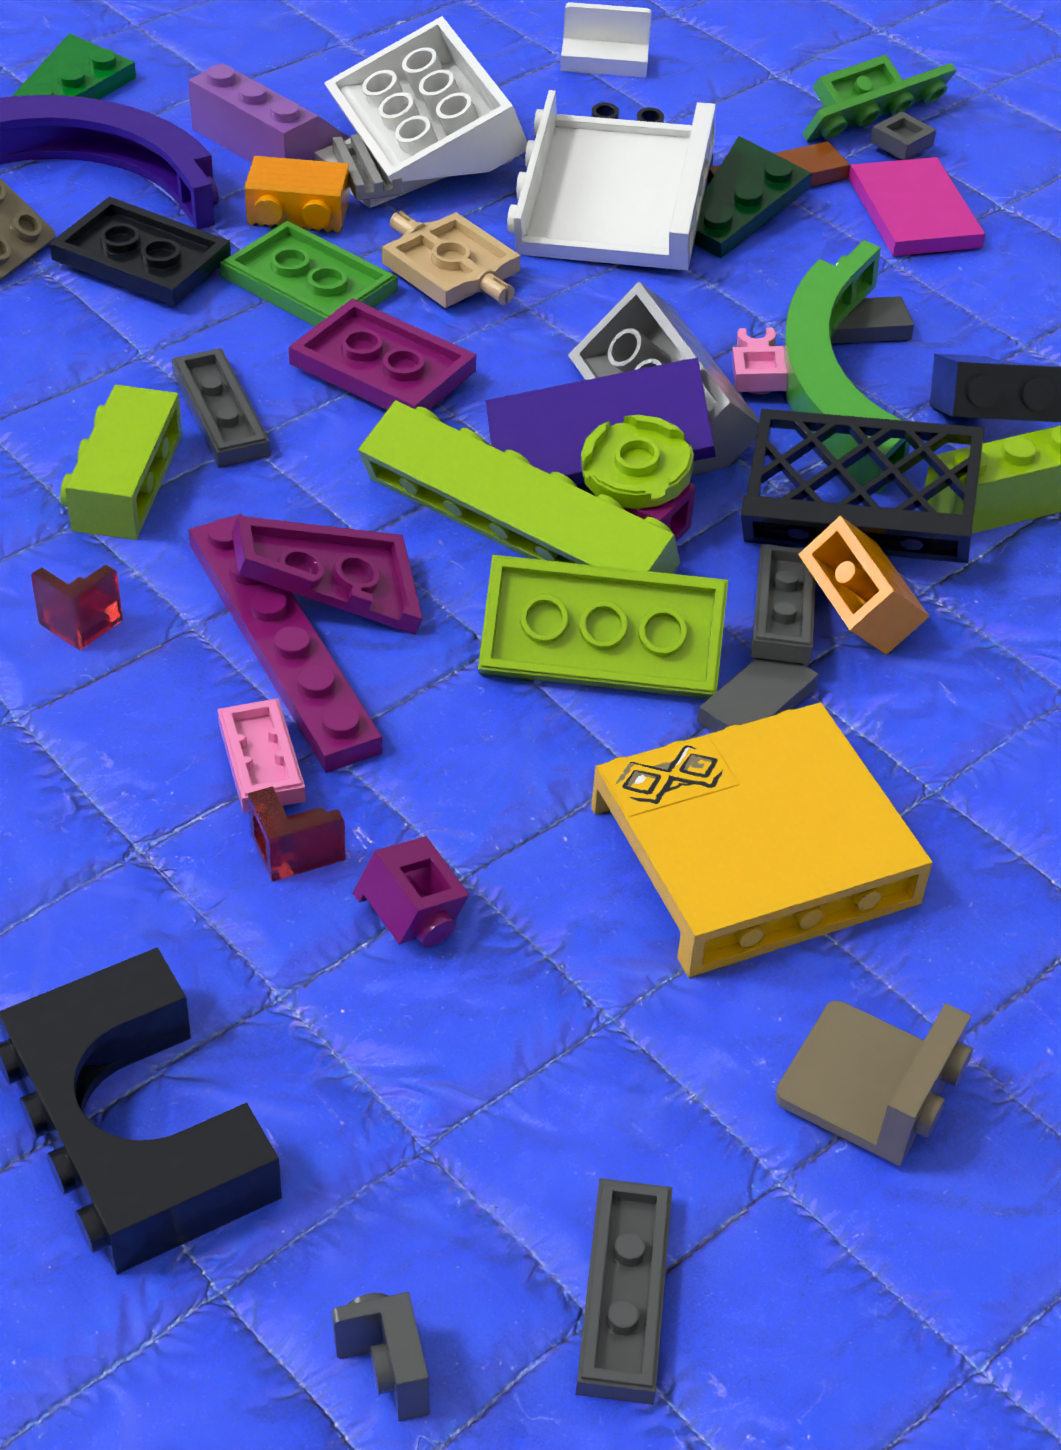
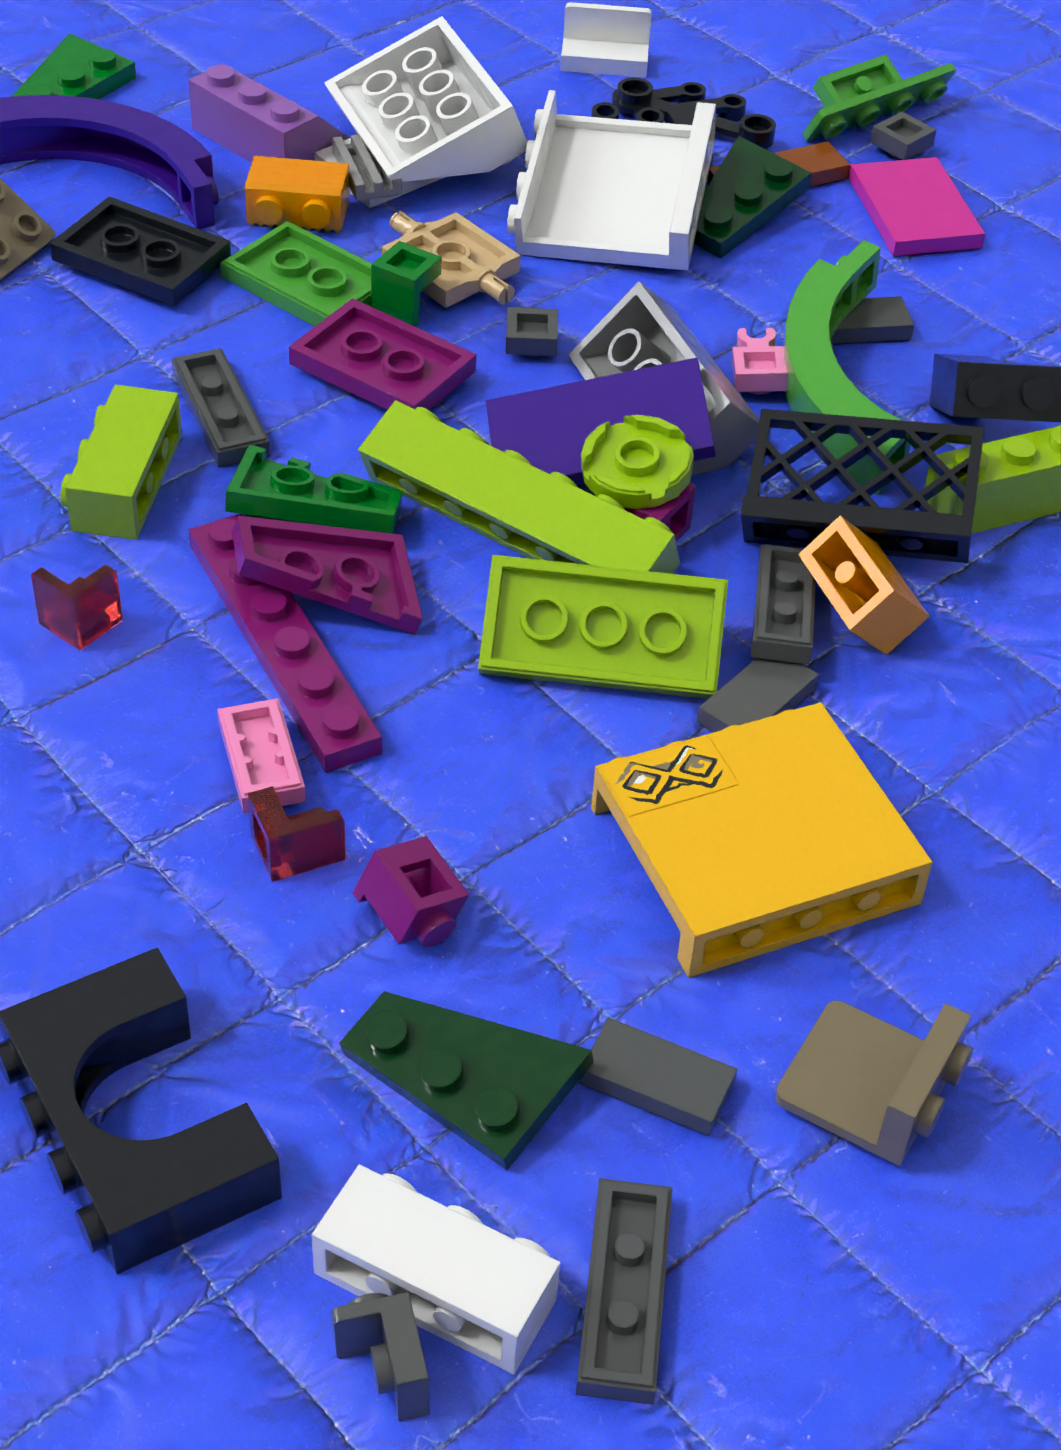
none -> green wing [225,444,403,534]
none -> white brick [312,1164,561,1375]
none -> dark green wing [339,991,594,1171]
none -> green panel [371,241,442,327]
none -> dark grey plate [506,307,558,357]
none -> dark grey tile [579,1017,738,1136]
none -> black plant [612,78,776,150]

